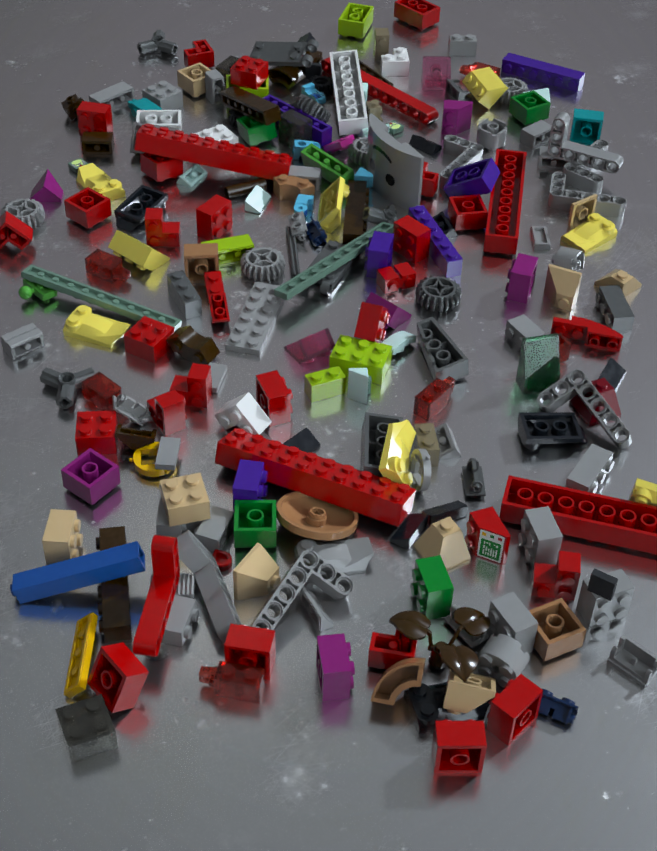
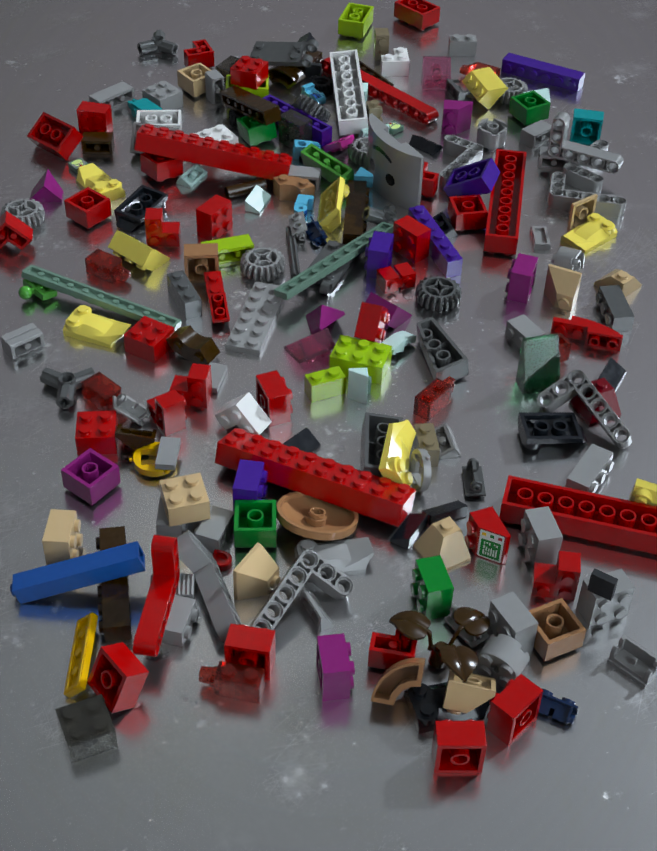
dark brown brick [61,94,84,120] -> none
none -> red brick [27,112,83,161]
none -> magenta slope [306,305,345,335]

